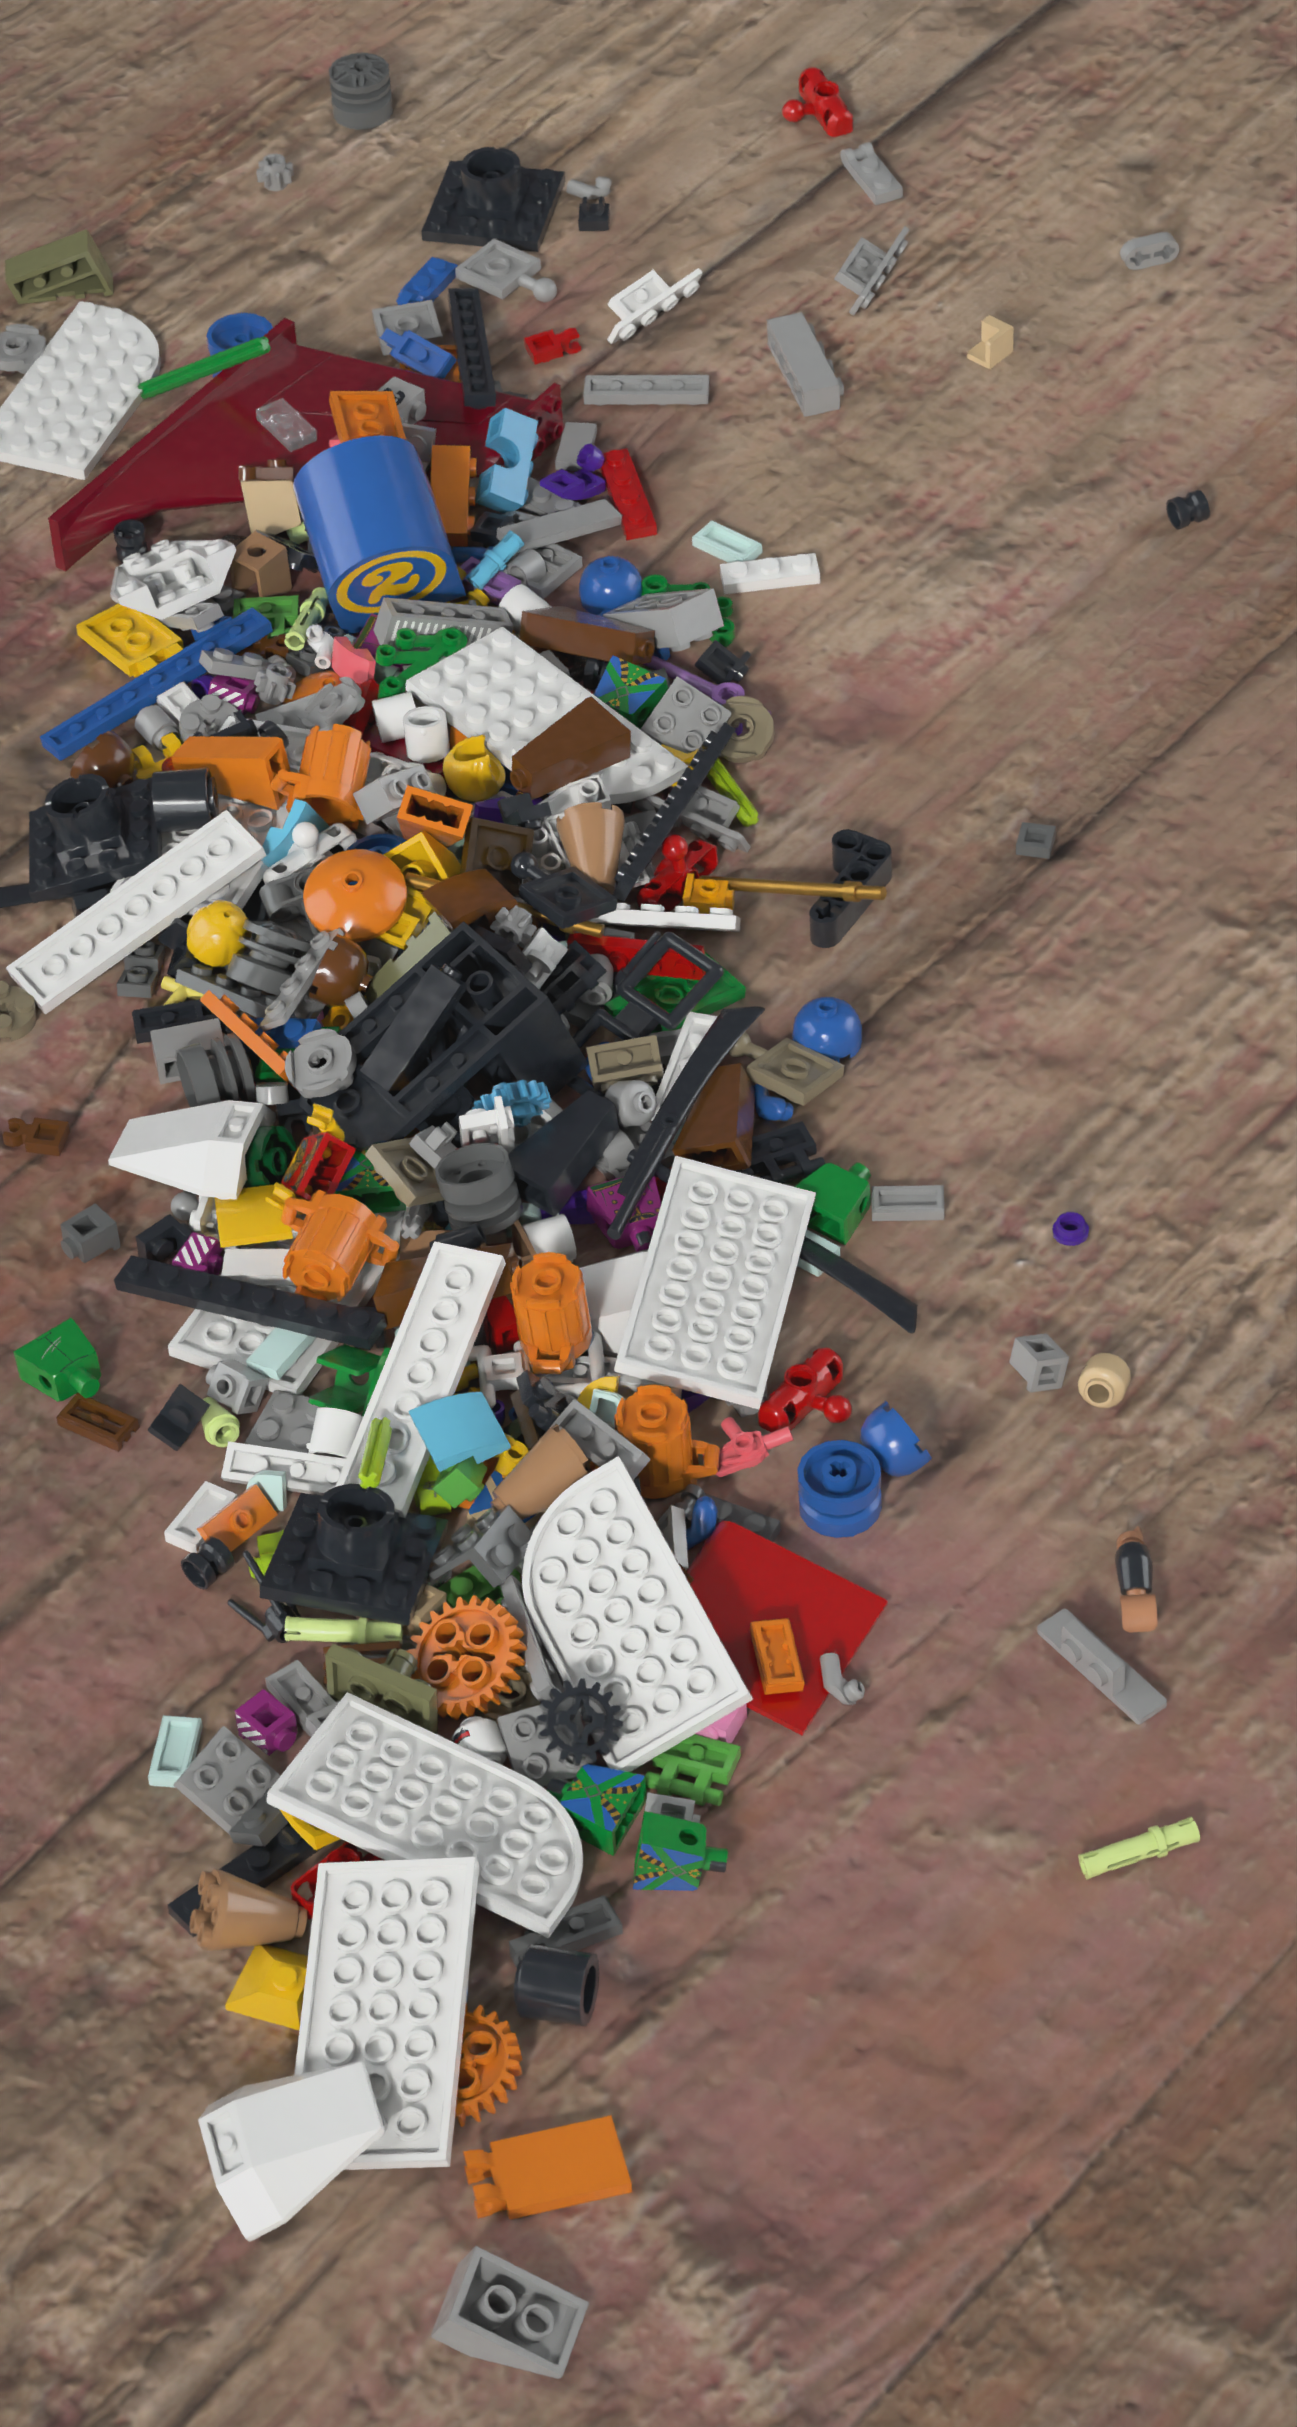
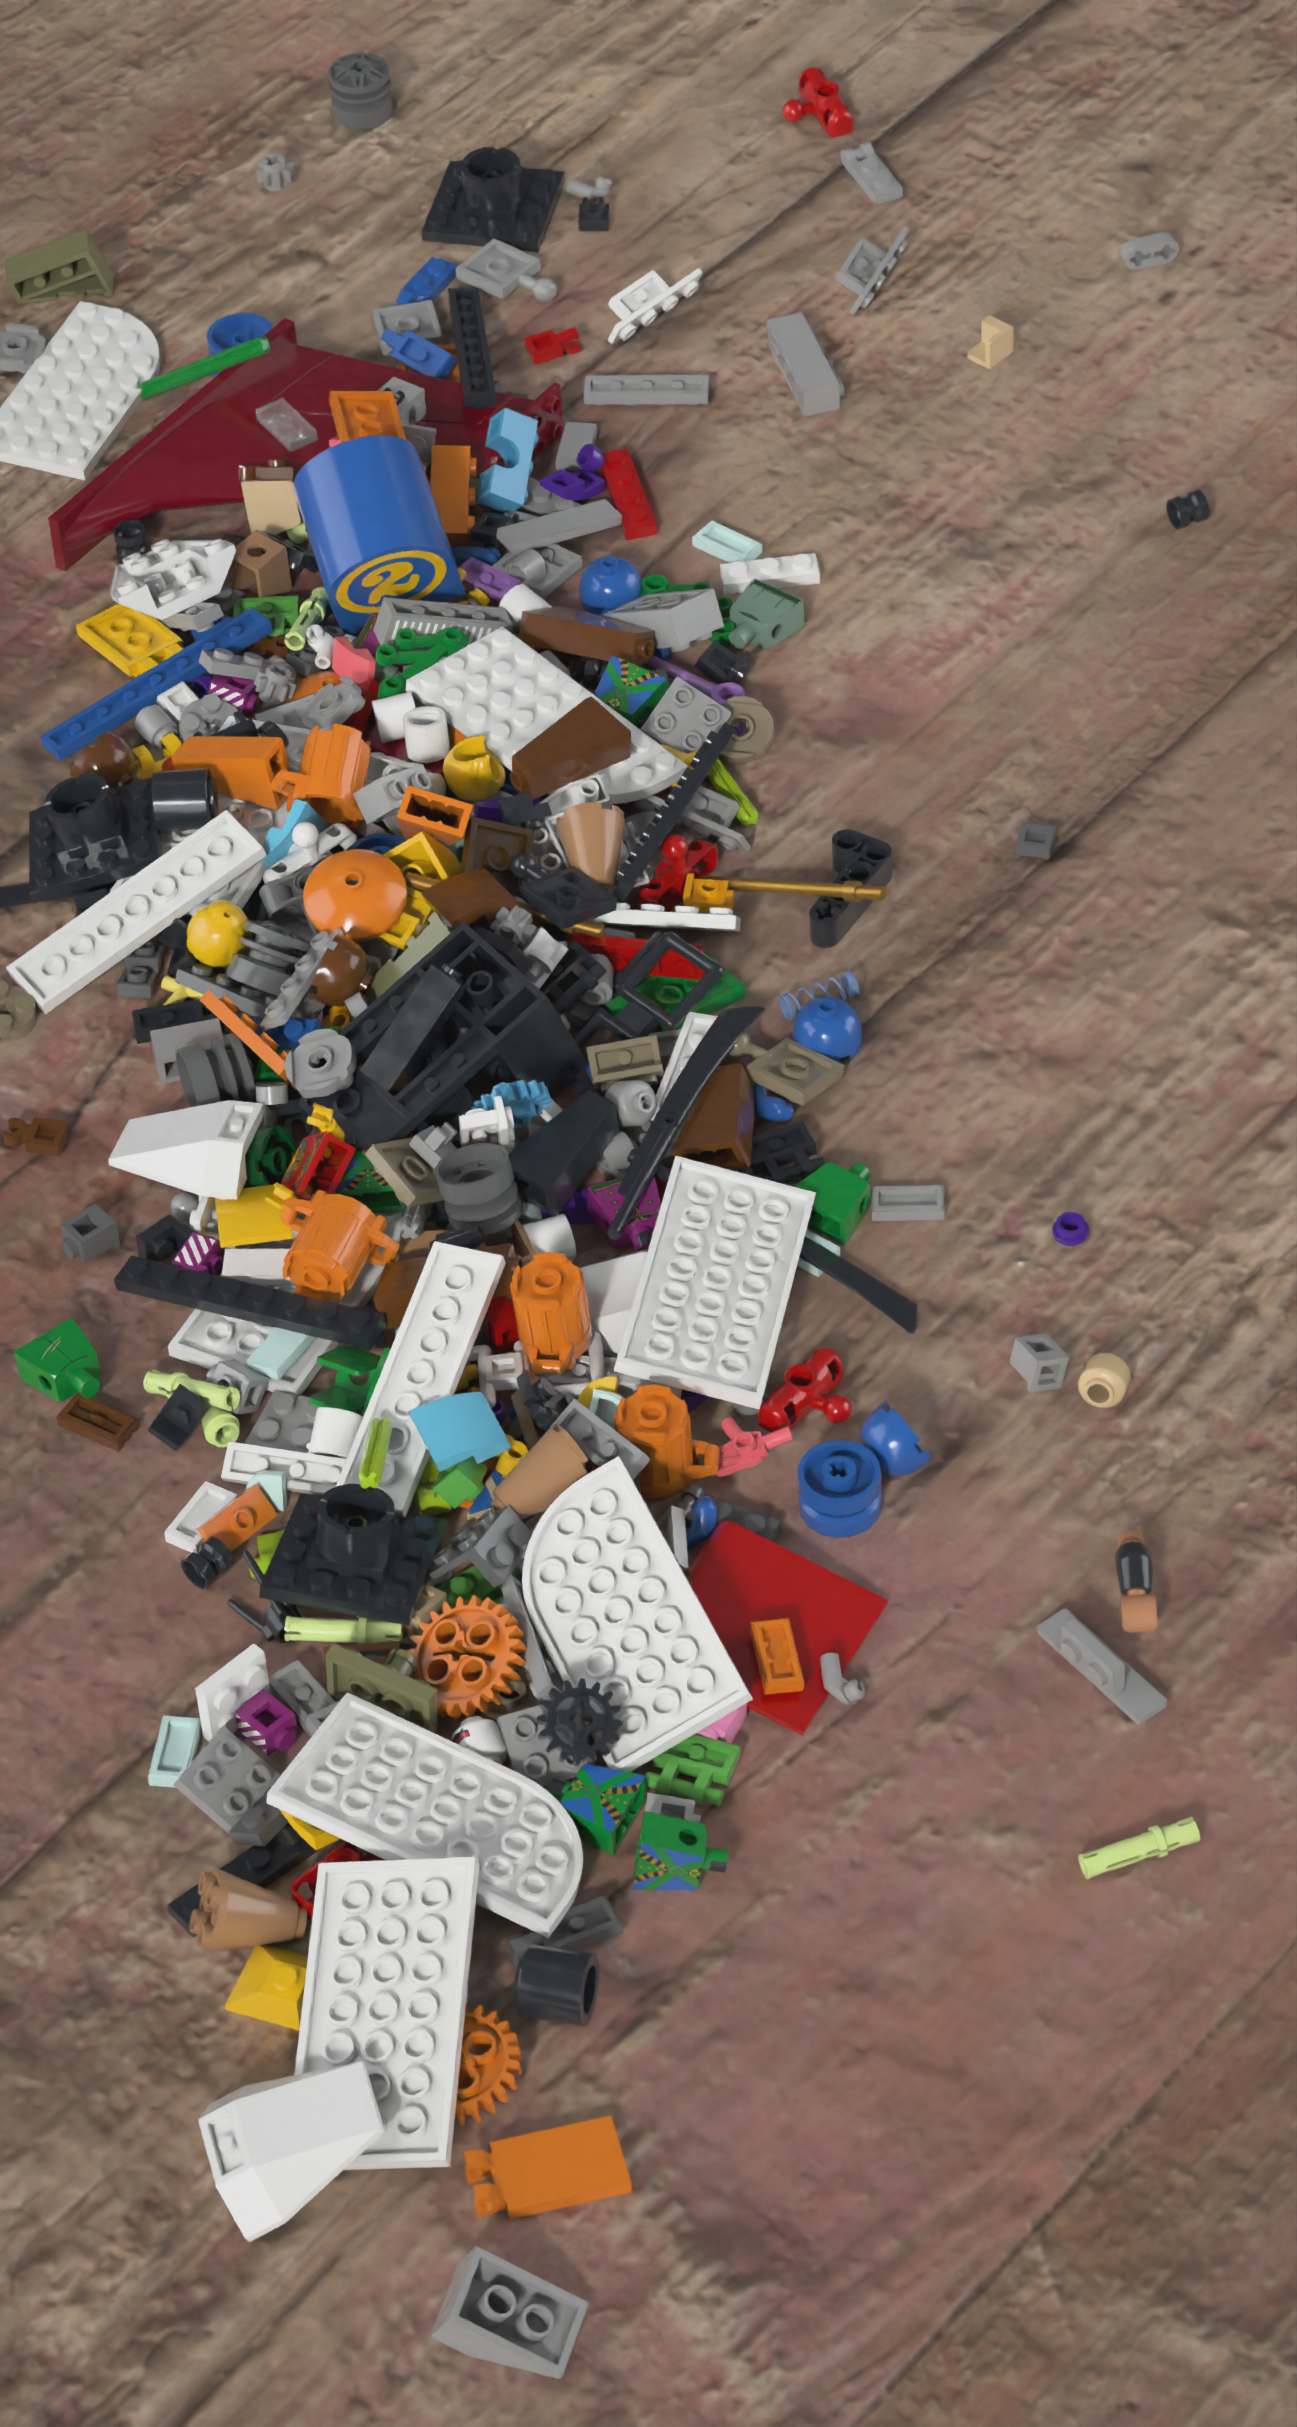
medium azure pin [466,530,525,590] -> none
none -> yellowish green pin [143,1369,240,1411]
none -> white plate [195,1643,271,1741]
none -> sand green torso [729,578,805,650]
none -> medium blue piece [779,971,859,1021]

